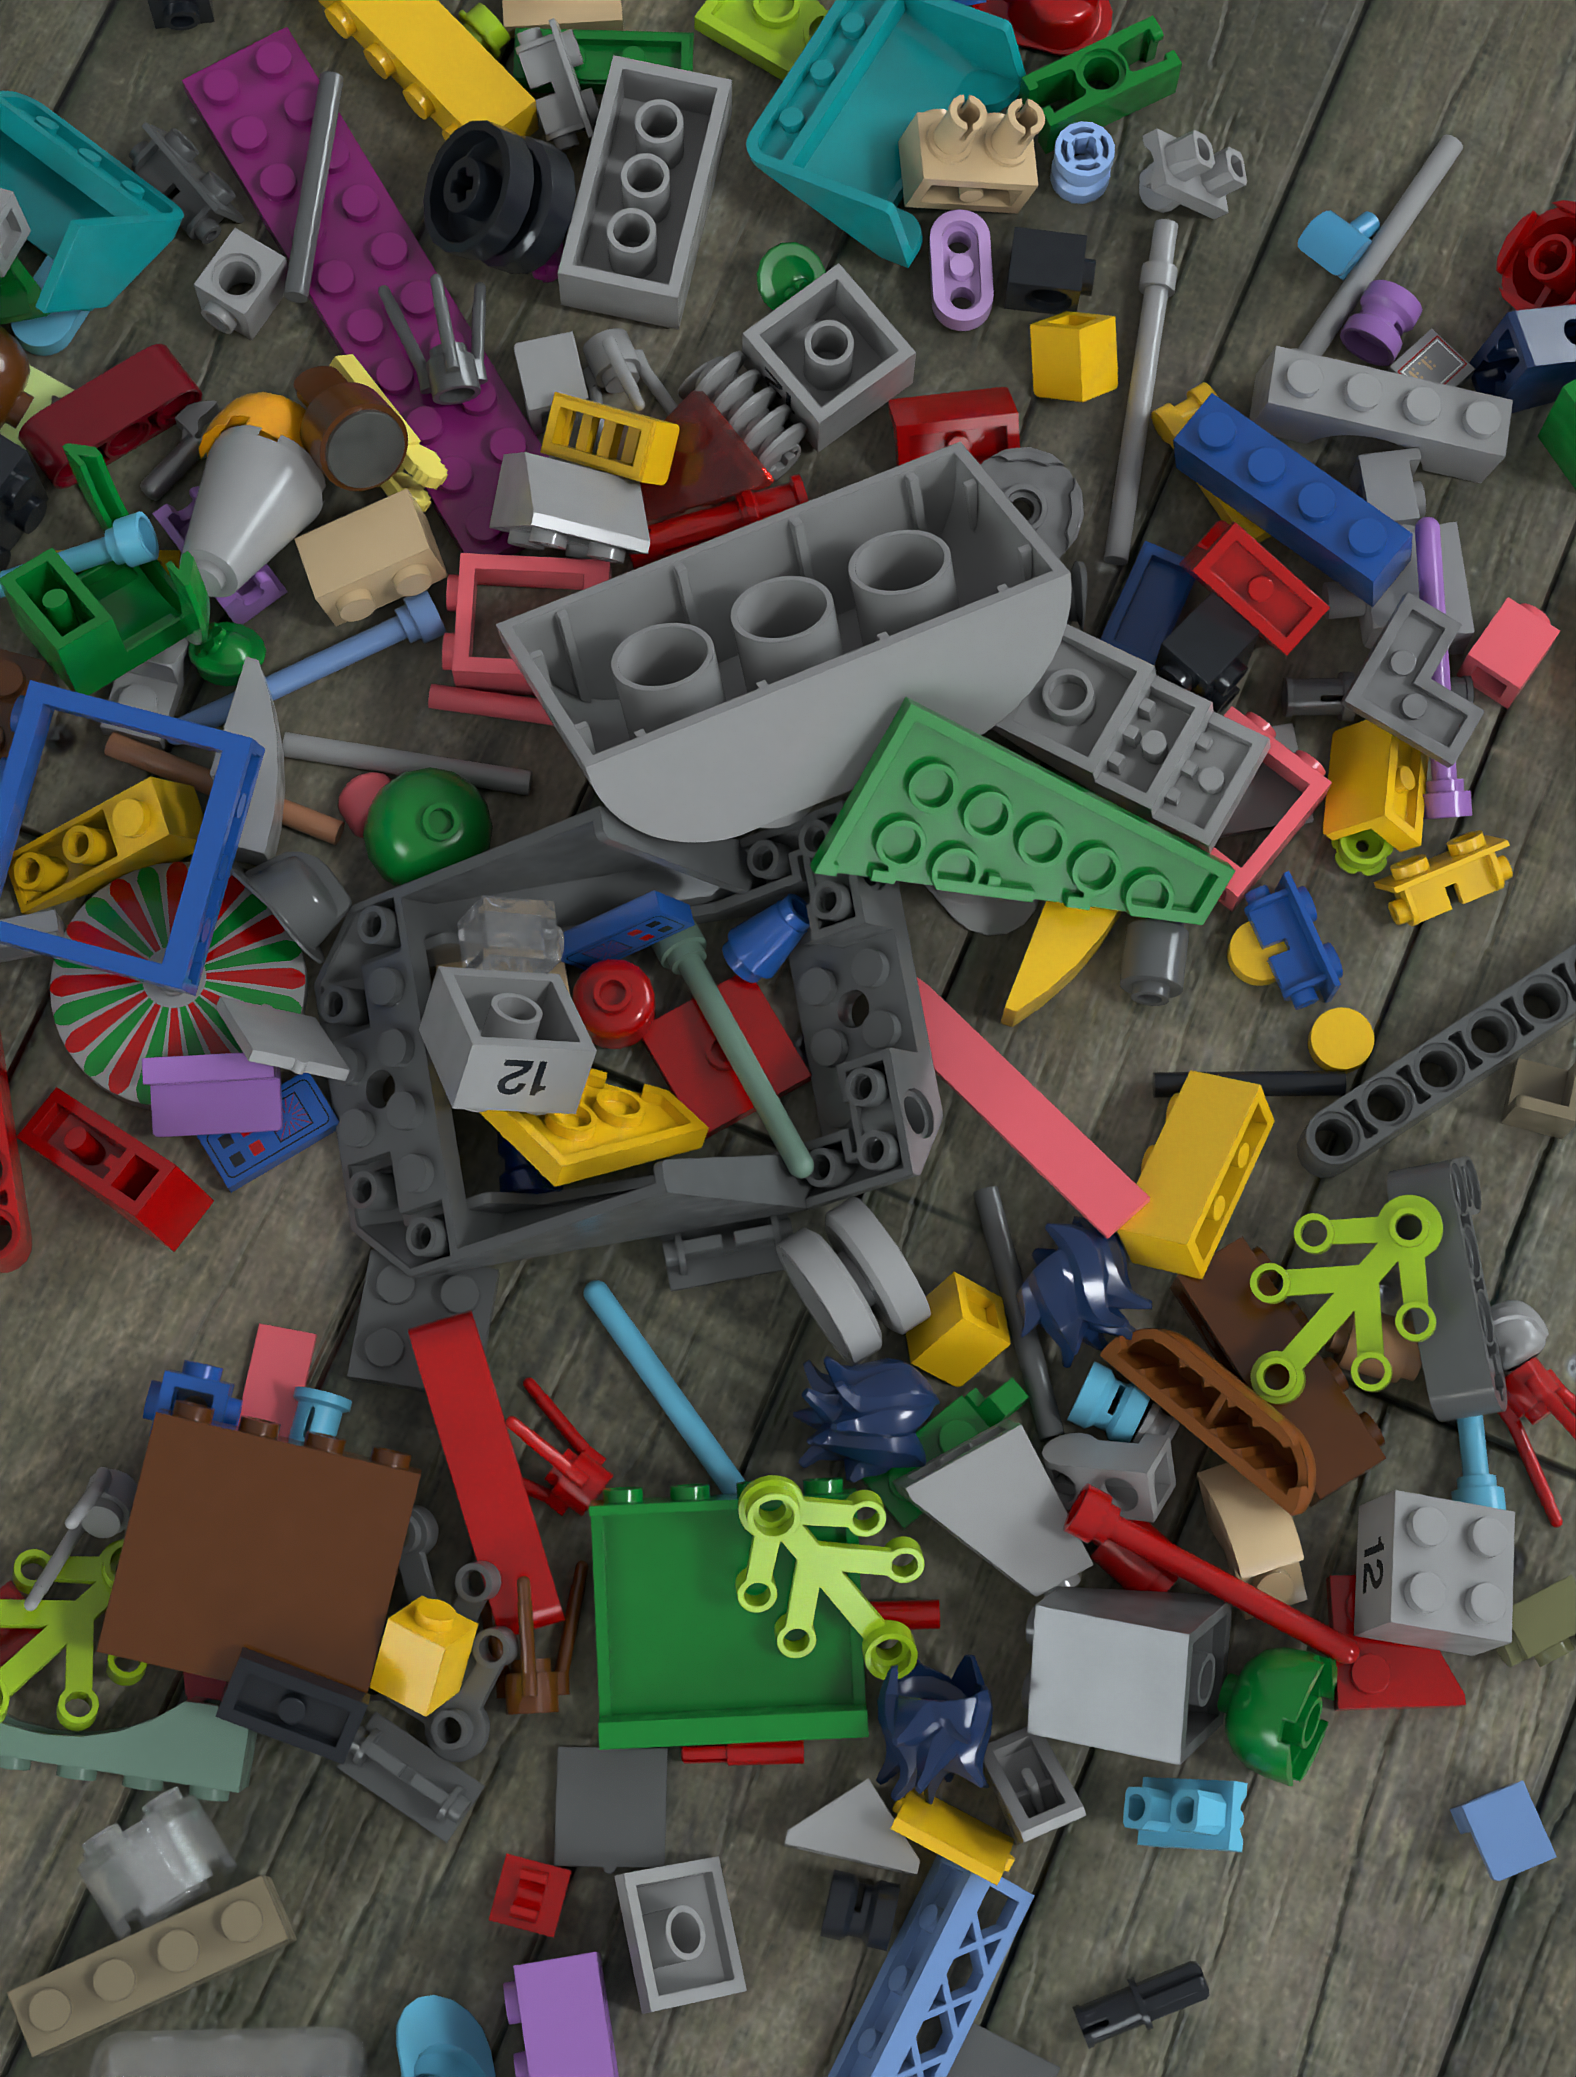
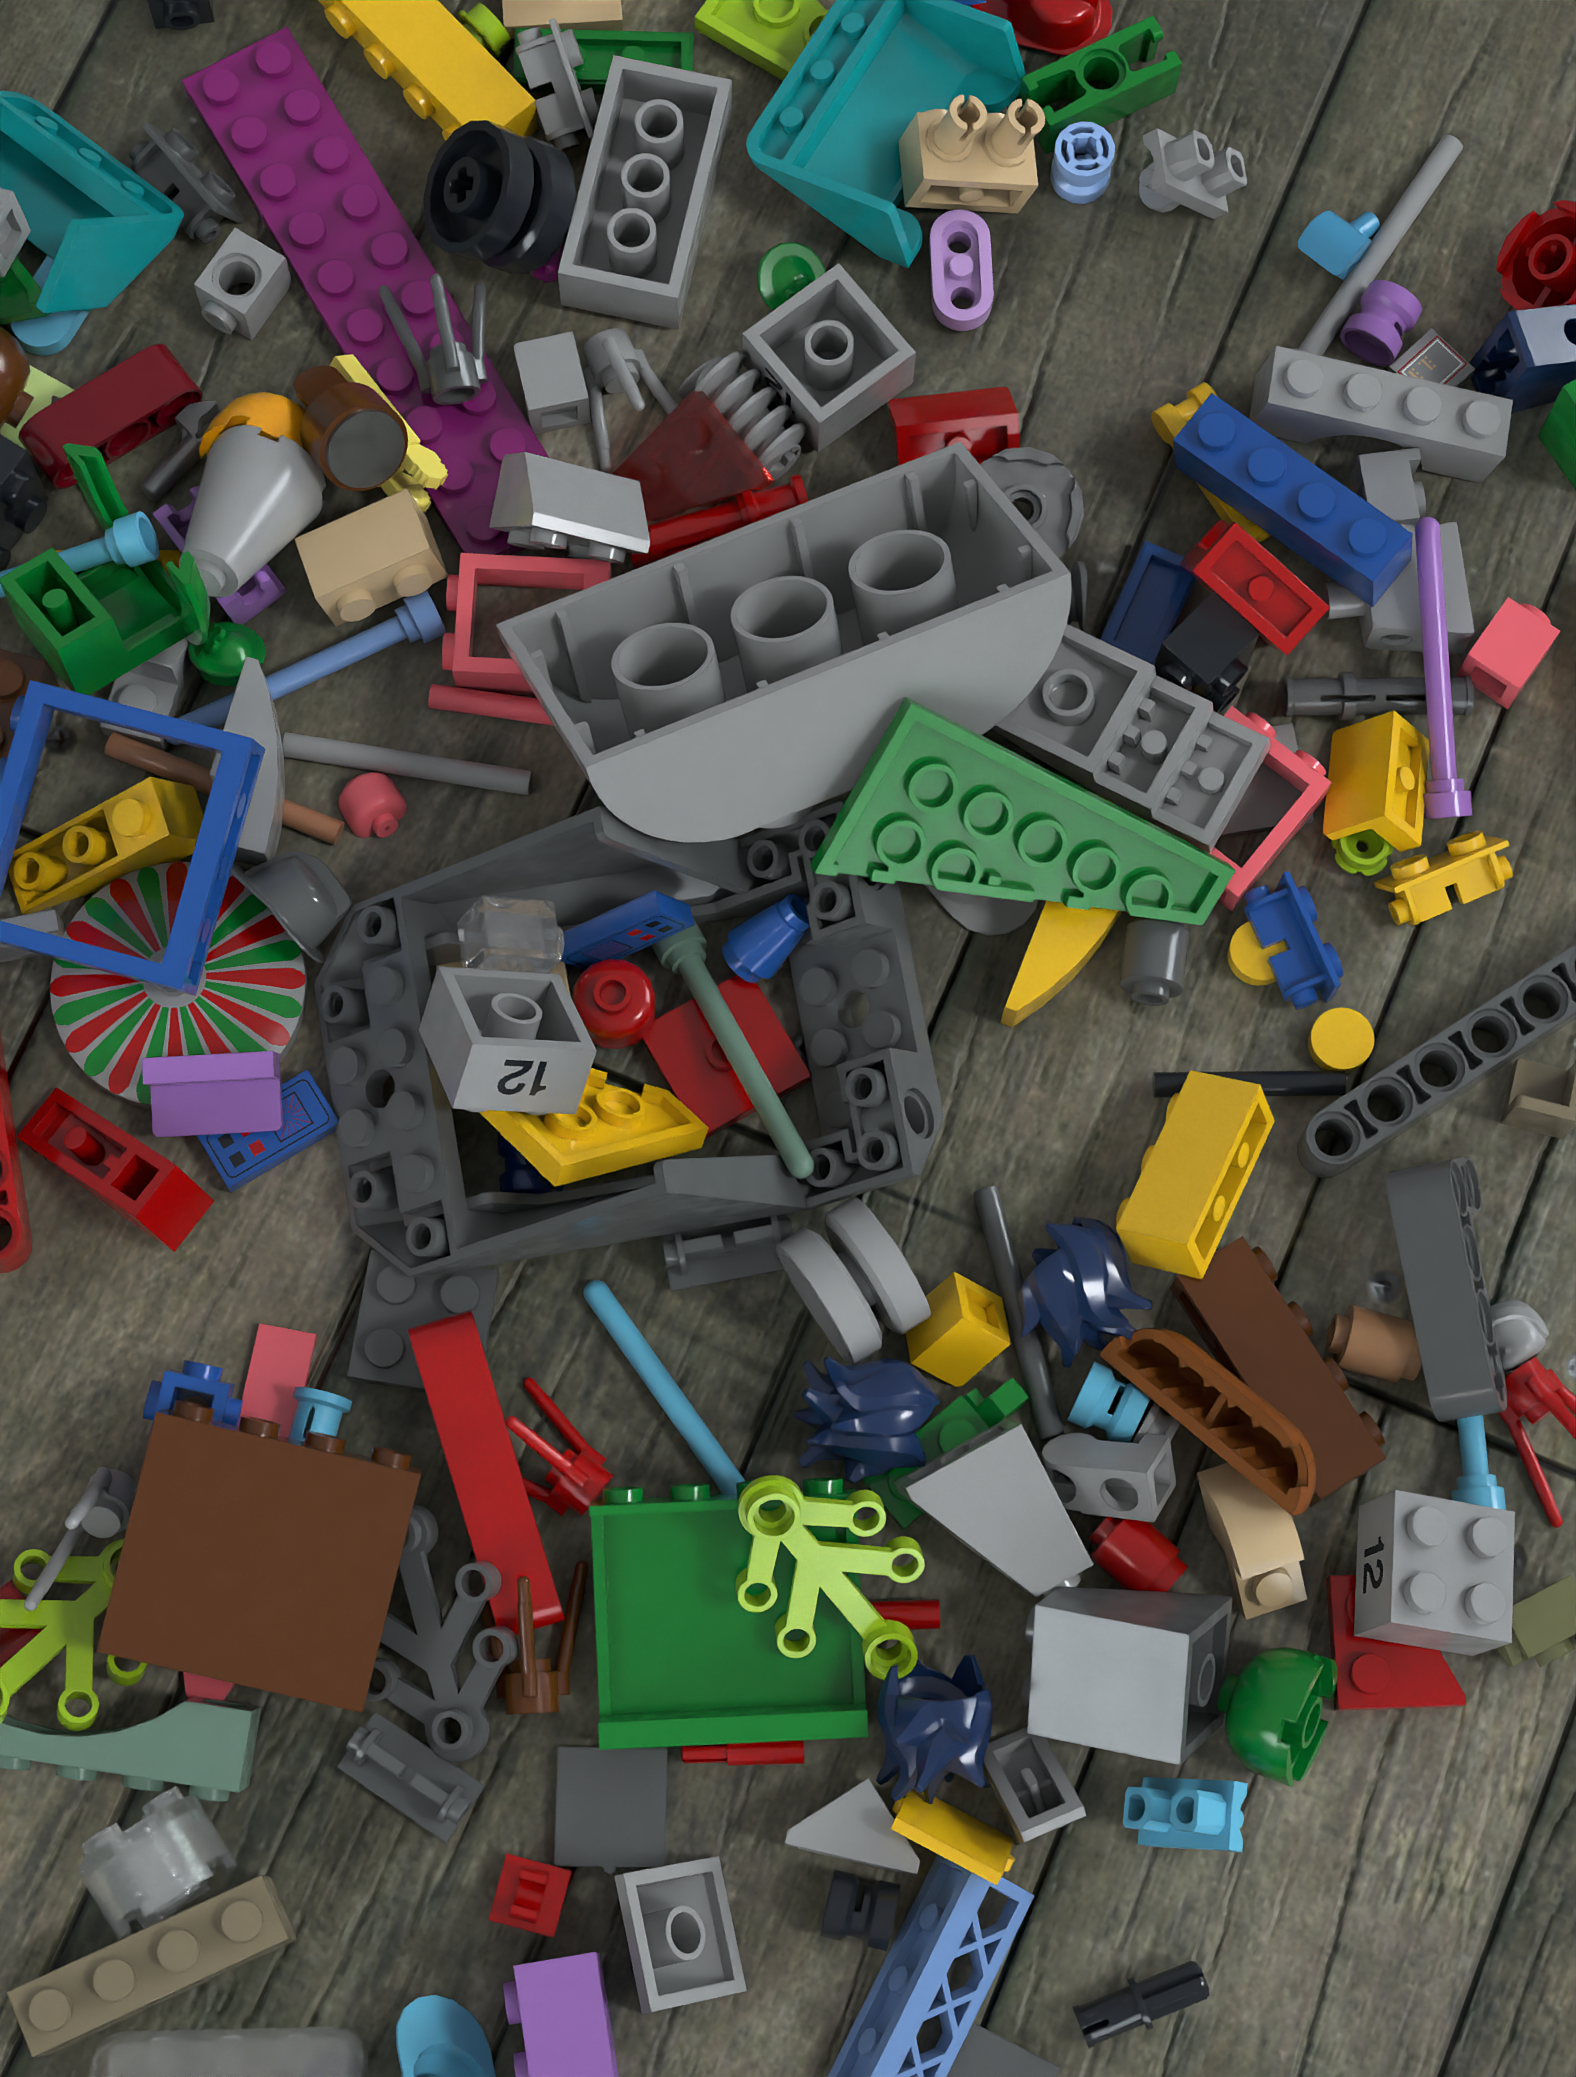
black panel [215,1647,370,1765] -> none
light grey piece [216,997,350,1081] -> none
dark grey bar [284,71,344,303] -> none
green cylinder [363,767,493,886] -> none
yellow brick [369,1595,478,1717] -> none
yellow slope [540,392,680,485] -> none
coral piece [917,977,1150,1239] -> none
black brick [1004,227,1096,315] -> none
yellow panel [1030,311,1118,402] -> none
red piece [1063,1483,1360,1664] -> none
light grey bar [1104,219,1178,565] -> none
lime plant [1250,1195,1443,1405] -> none
flat silver plate [1340,592,1485,768] -> none
medium blue panel [1450,1780,1557,1881] -> none

